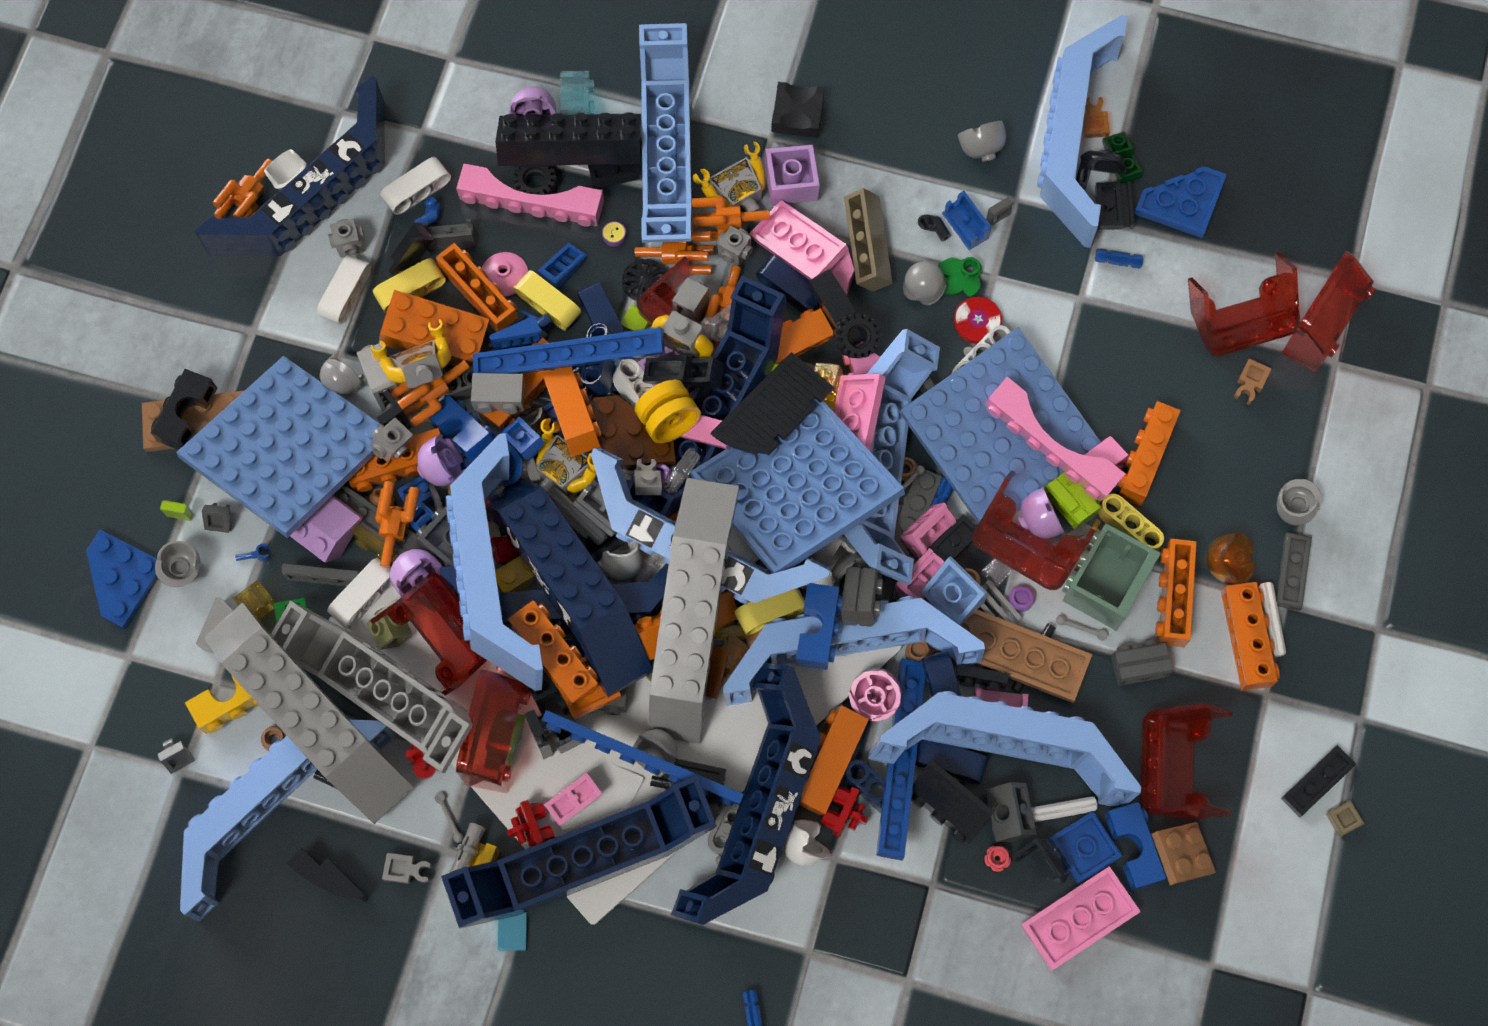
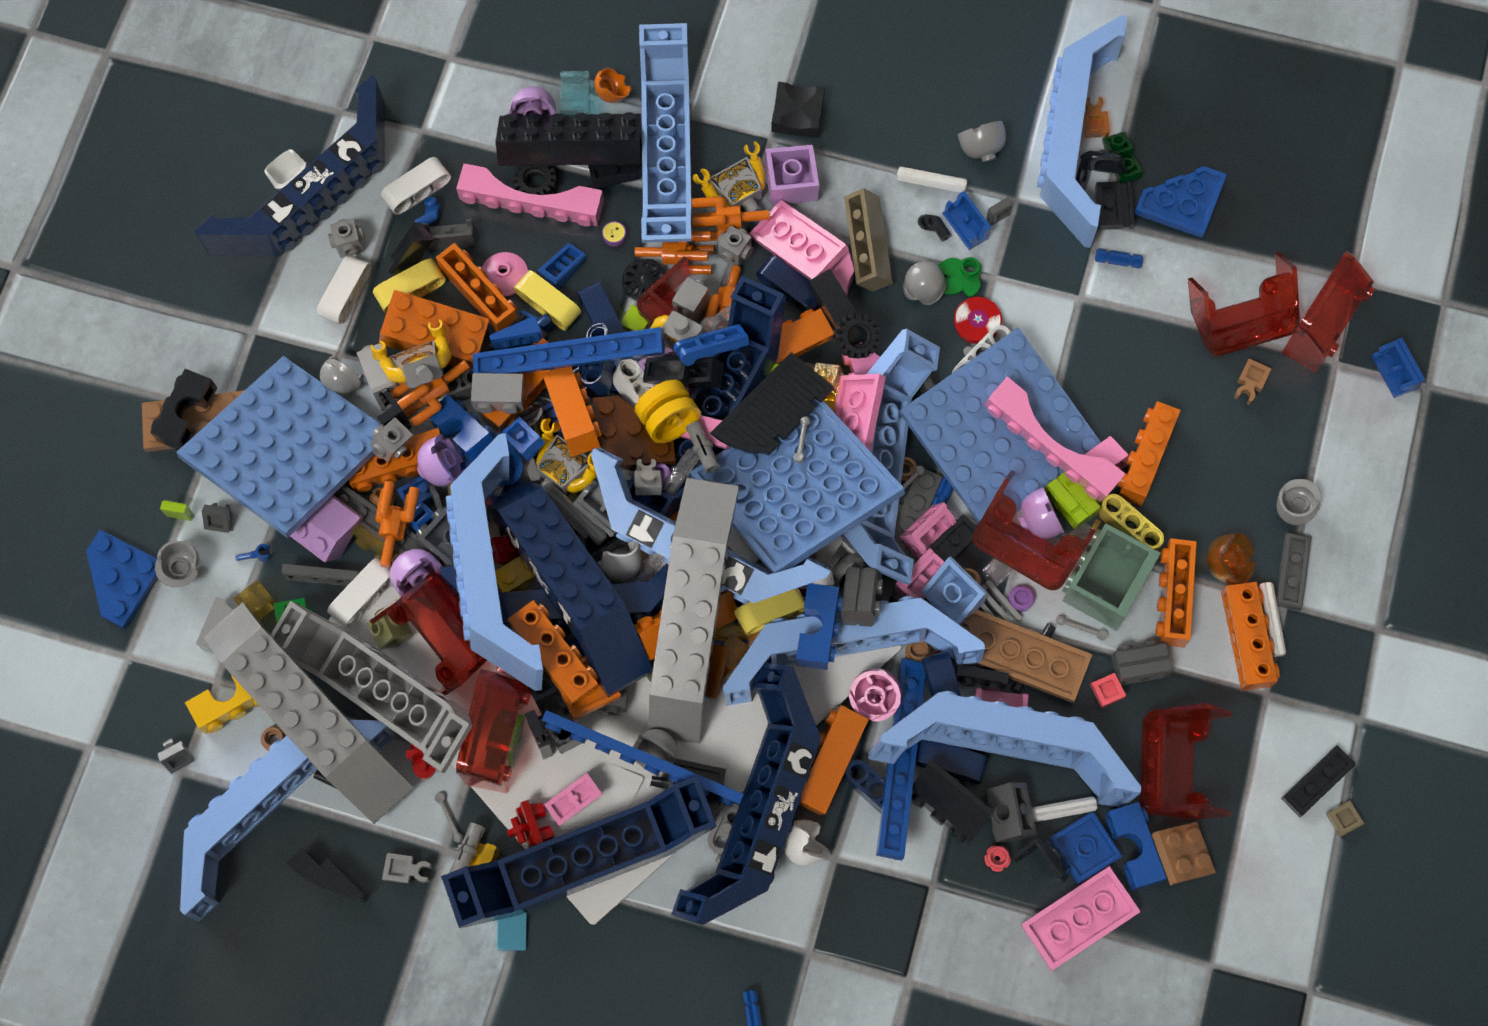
orange plant [212,159,272,219] -> none
red hips [821,787,868,837] -> none
none -> orange hair [594,68,631,104]
none -> blue plate [673,324,749,366]
none -> light grey pin [686,421,720,474]
none -> light grey hinge [794,416,810,464]
none -> white axle [897,167,967,193]
none -> coral plate [1090,673,1126,708]
none -> blue hinge [1371,337,1425,398]

